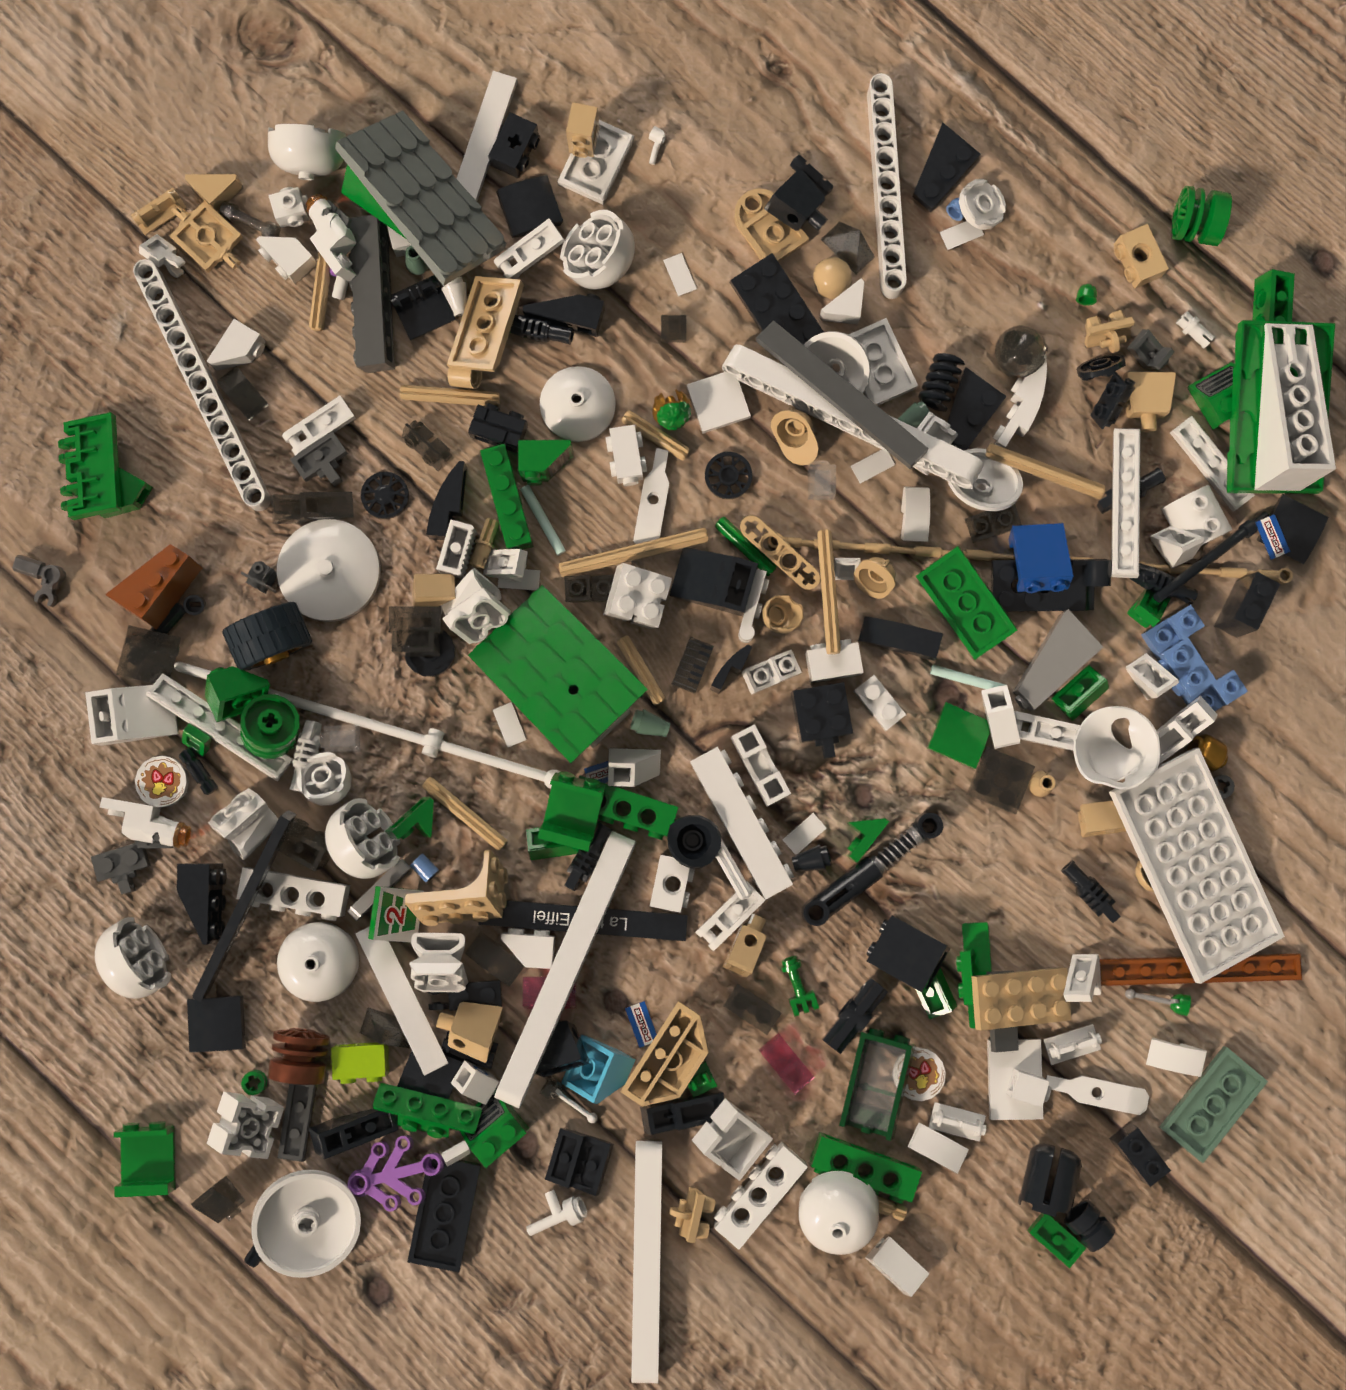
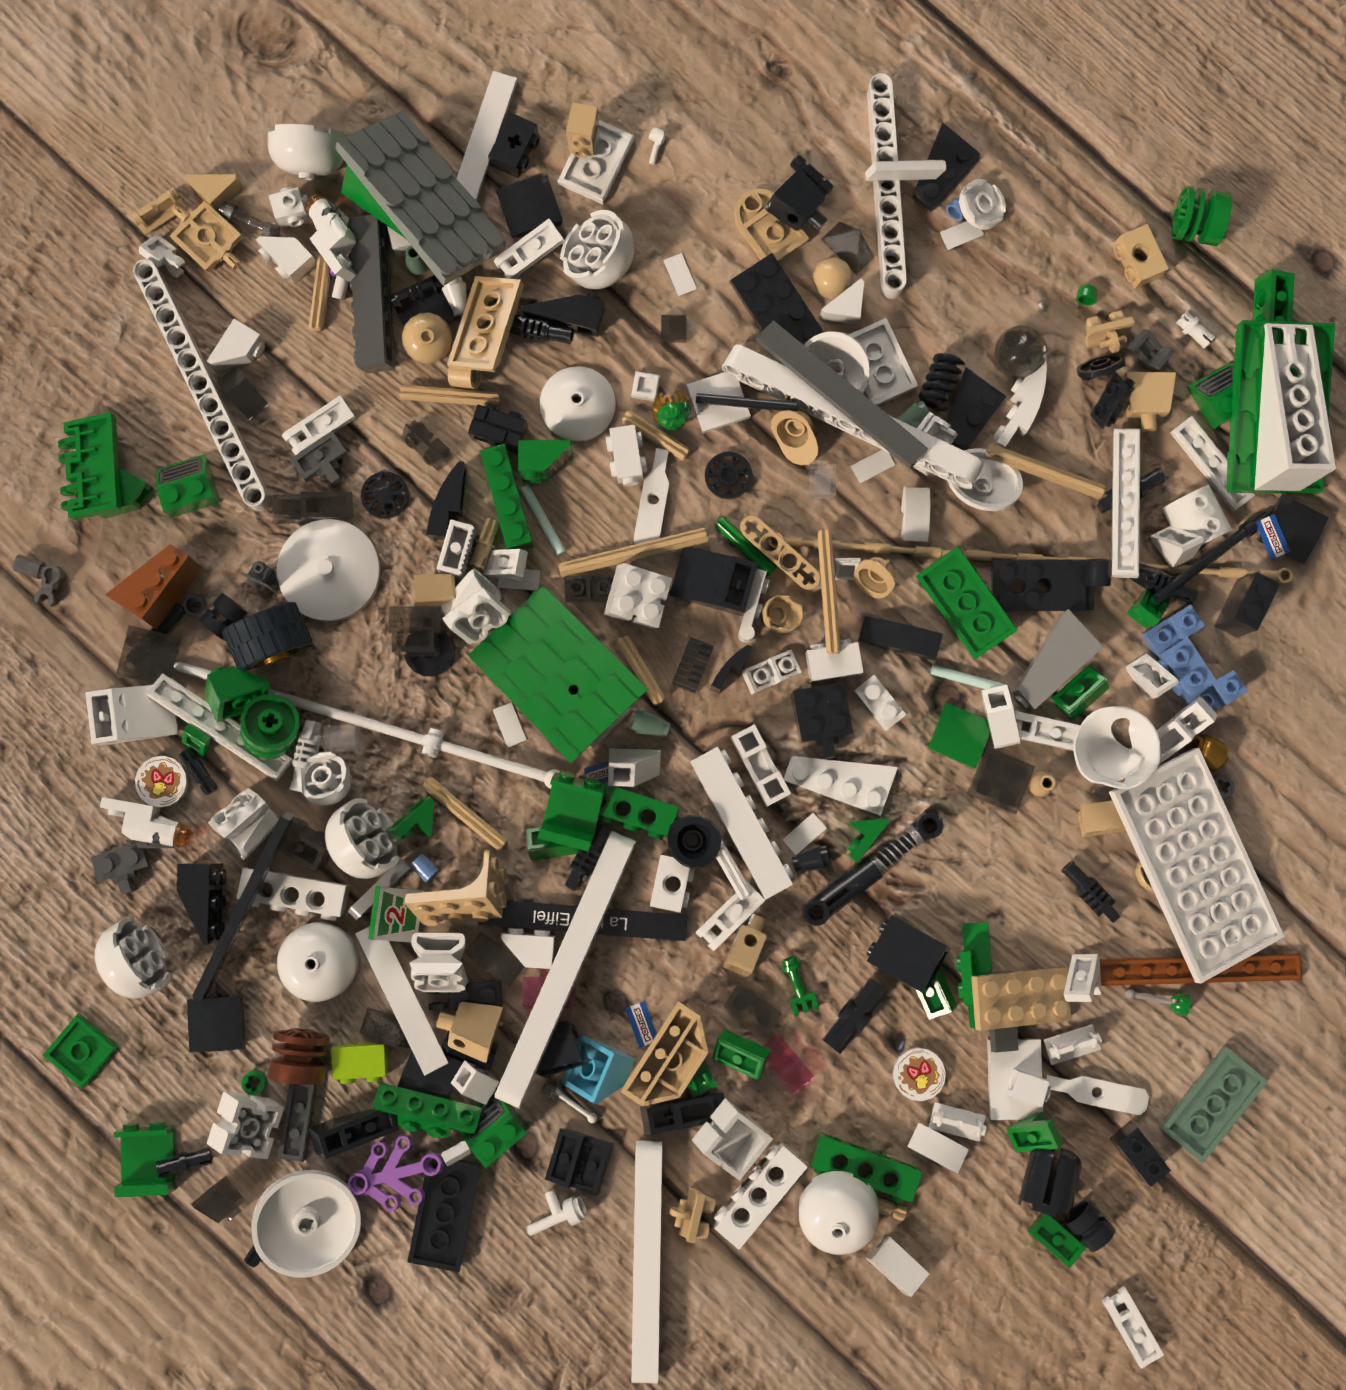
door [839,1028,916,1141] -> none
clear smoke slope [965,504,1022,543] -> none
blue panel [1008,523,1073,593] -> none
white slope [1146,1038,1207,1077] -> none
none -> green tile [42,1014,119,1089]
none -> green slope [156,454,221,518]
none -> black pin [156,1147,213,1178]
none -> black wheel [198,593,248,641]
none -> tan cylinder [402,312,453,364]
none -> white tile [631,371,661,401]
none -> black bar [696,393,798,412]
none -> green slope [712,1030,771,1081]
none -> white wing [783,756,898,816]
none -> white tile [865,160,946,181]
none -> green slope [1006,1112,1064,1152]
none -> white plate [1101,1286,1164,1369]

